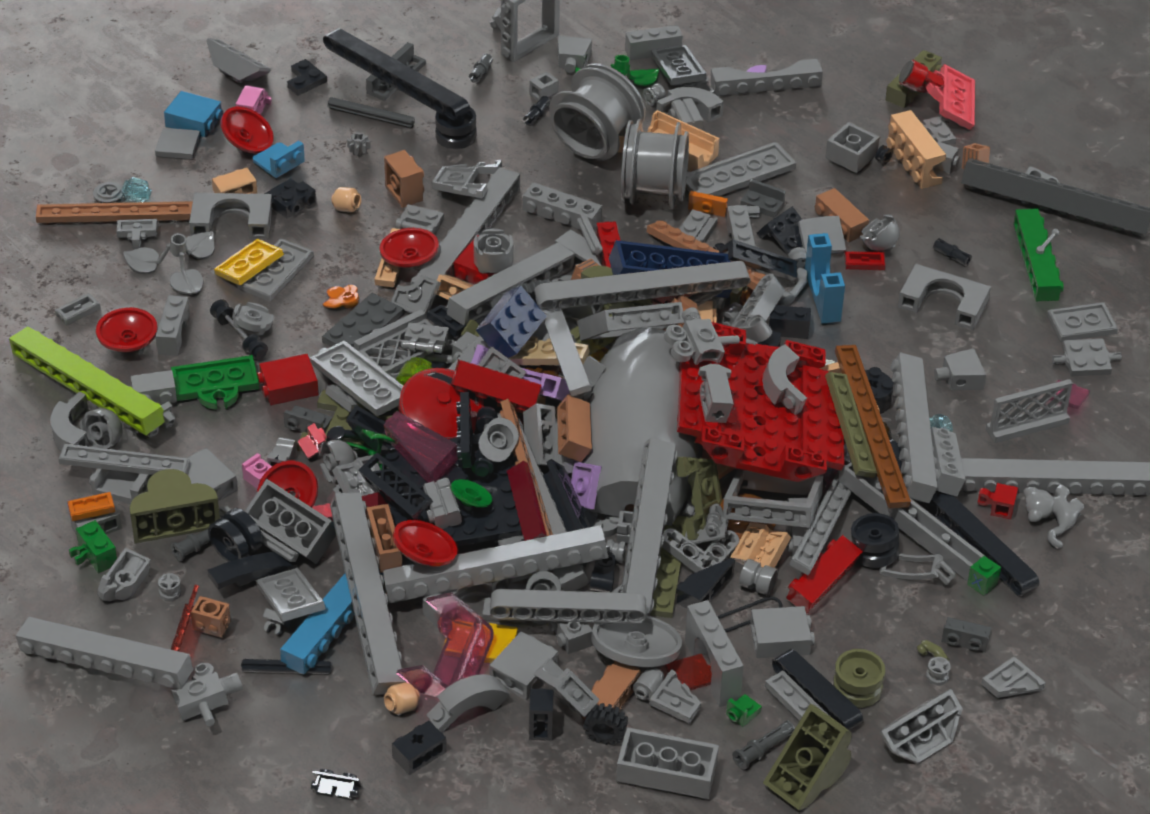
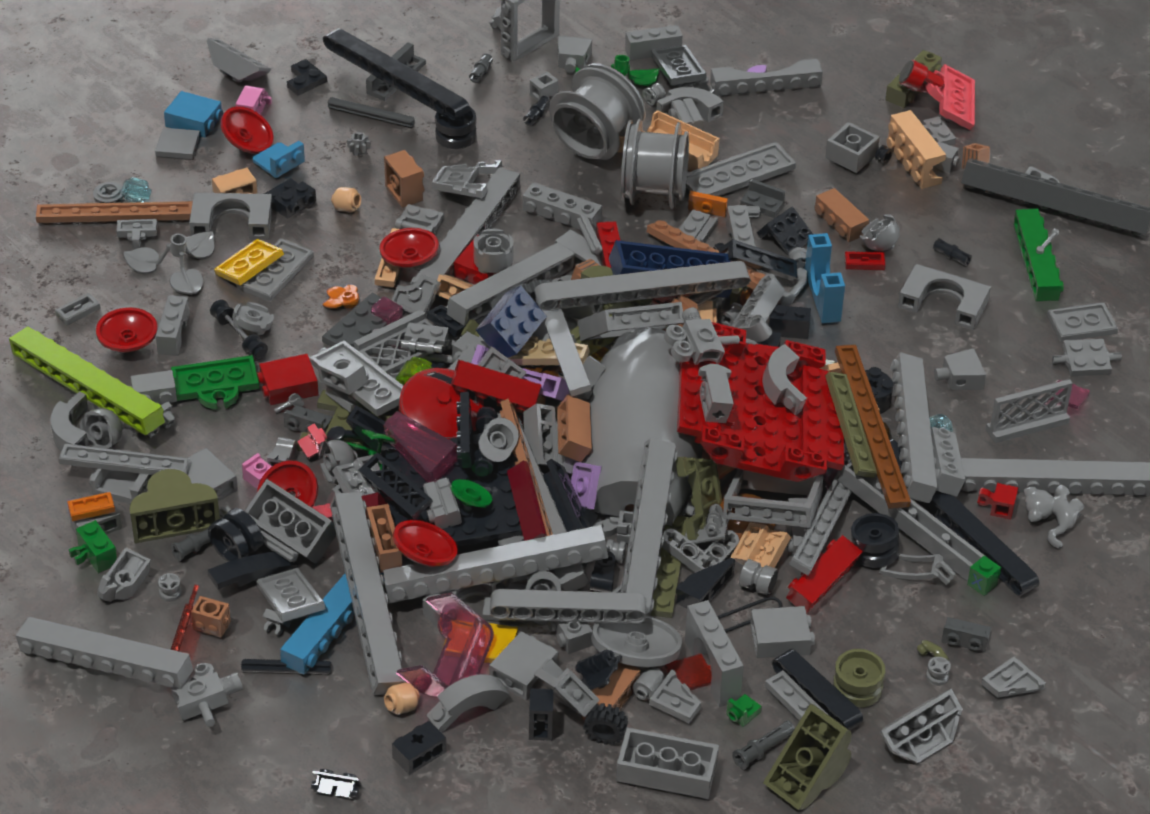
light grey slope [798,216,846,254] -> none
none -> light grey hand [274,393,304,413]
none -> light grey brick [317,353,367,395]
none -> clear pink bracket [371,296,403,325]
none -> black hinge [575,650,622,691]

